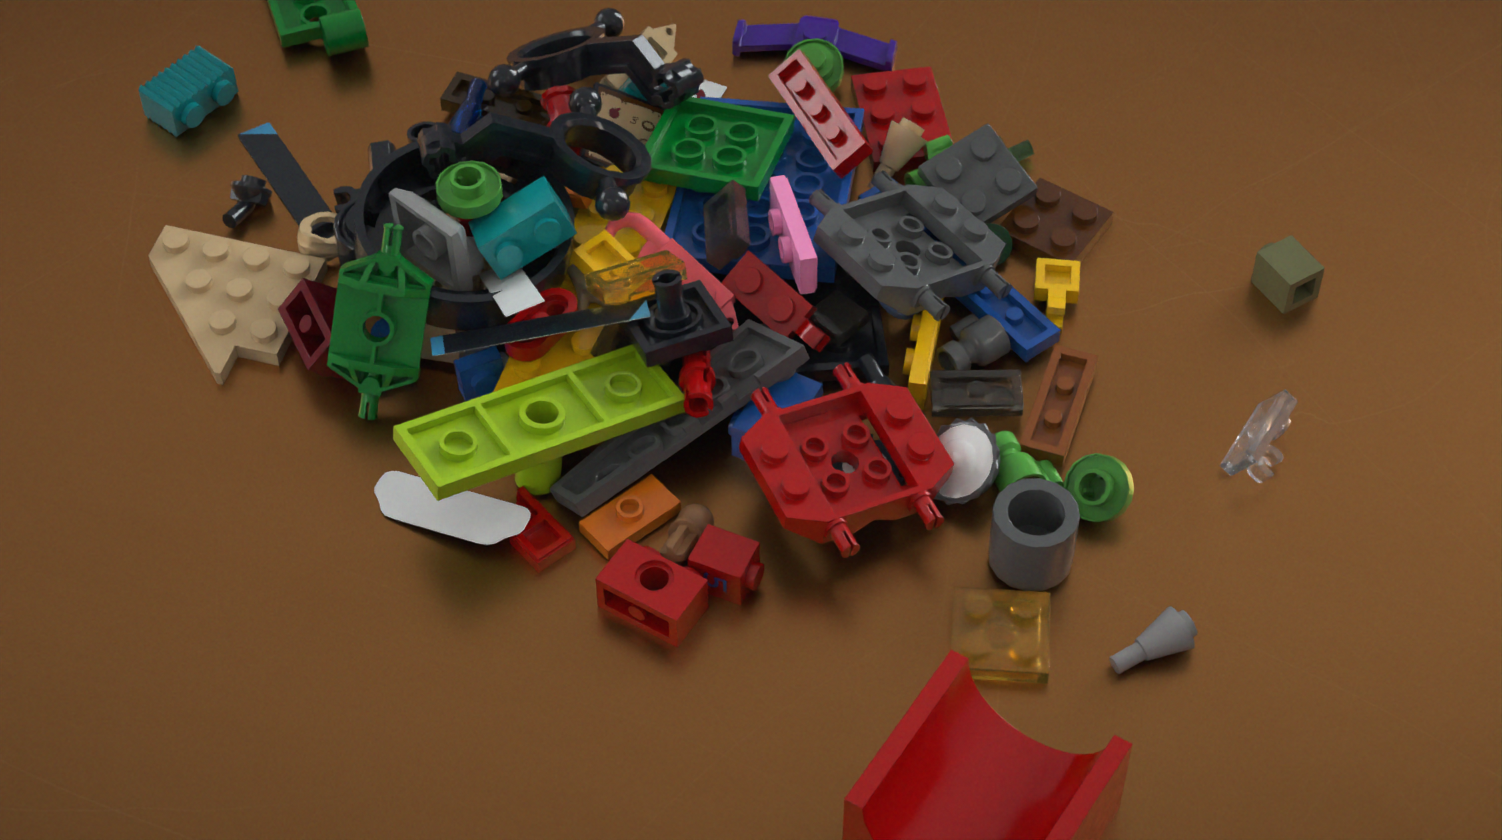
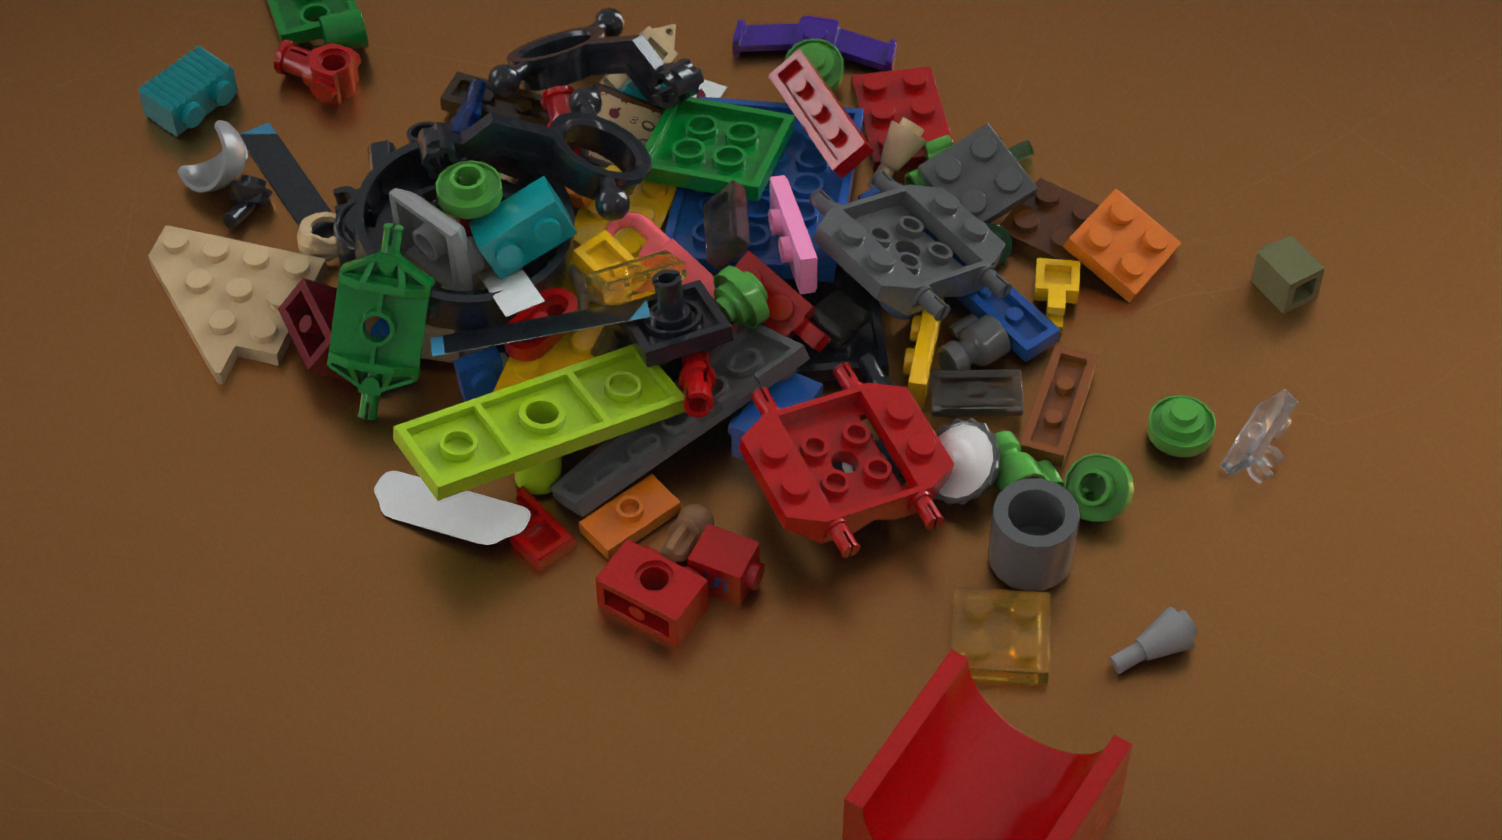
none -> light grey helmet [178,120,248,192]
none -> red connector [273,40,361,106]
none -> bright green plate [713,265,770,329]
none -> orange plate [1063,188,1182,303]
none -> bright green plate [1147,395,1216,457]

